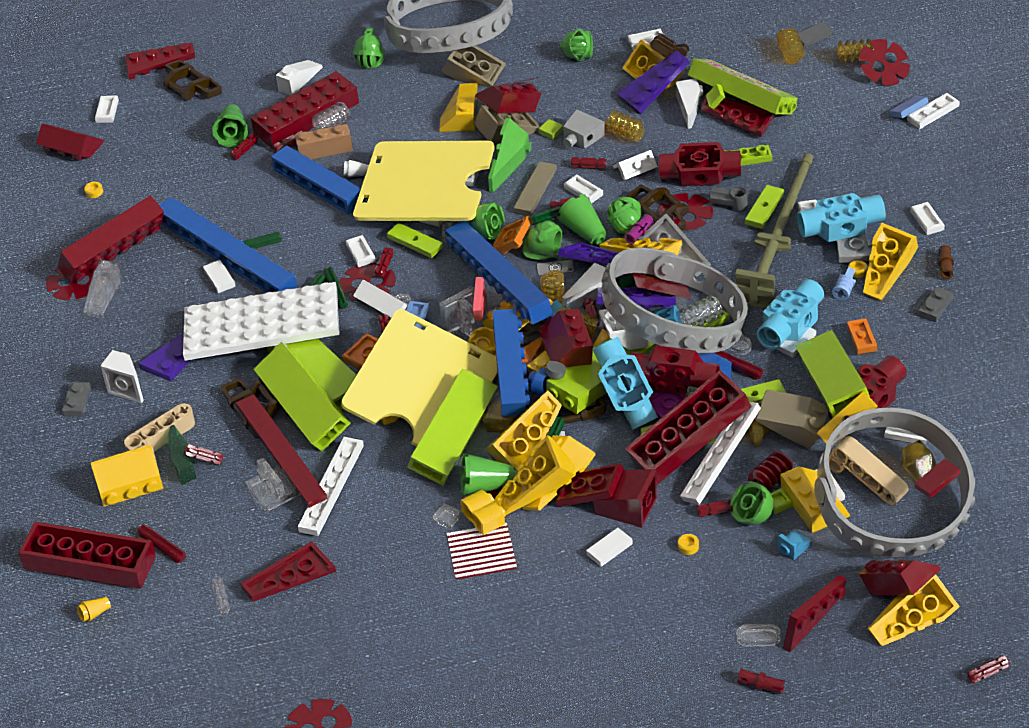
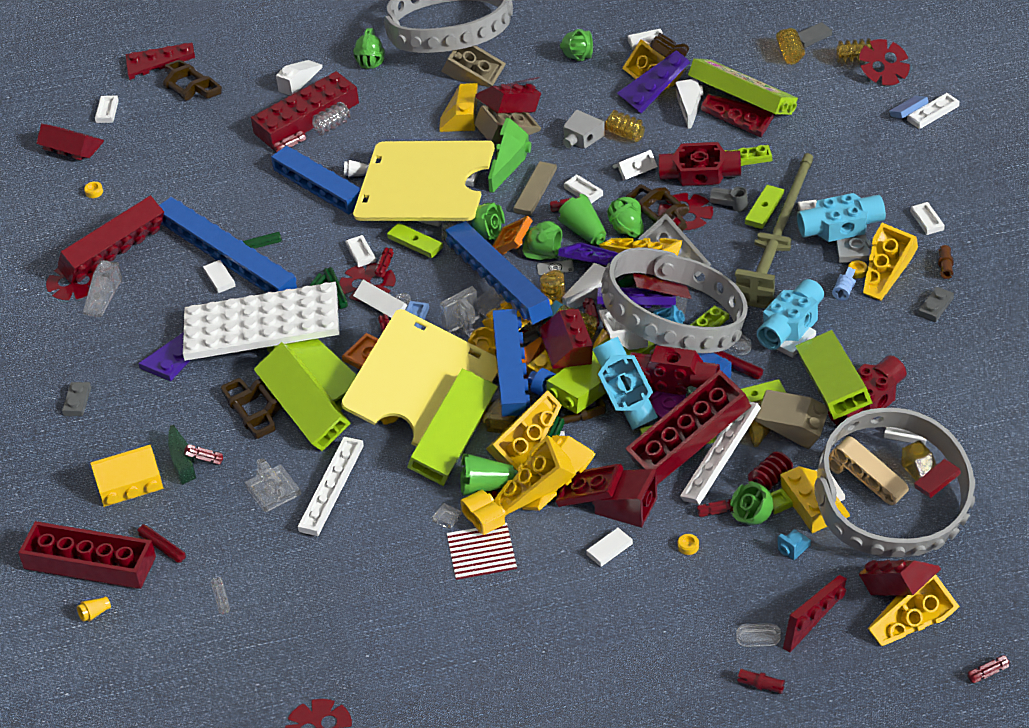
white slope [100,350,144,403] -> none
tan beam [124,403,195,464] -> none
bright green cone [212,104,248,147] -> none
dark red axle [230,134,258,160] -> none
dark red tile [236,394,328,508] -> none
dark red wing [241,541,336,602] -> none
medium nougat brick [295,124,353,160] -> none
coral tile [473,277,487,321] -> none
dark green axle [529,206,562,225] -> none
lime tile [538,119,563,140] -> none
dark grey tile [545,361,566,379] -> none
dark red axle [571,157,607,169] -> none
magenta pin [624,214,653,244] -> none
clear piece [679,295,723,326] -> none
lime tile [706,84,725,109] -> none
yellow tile [817,391,878,446] -> none
orange plate [847,318,877,354] -> none

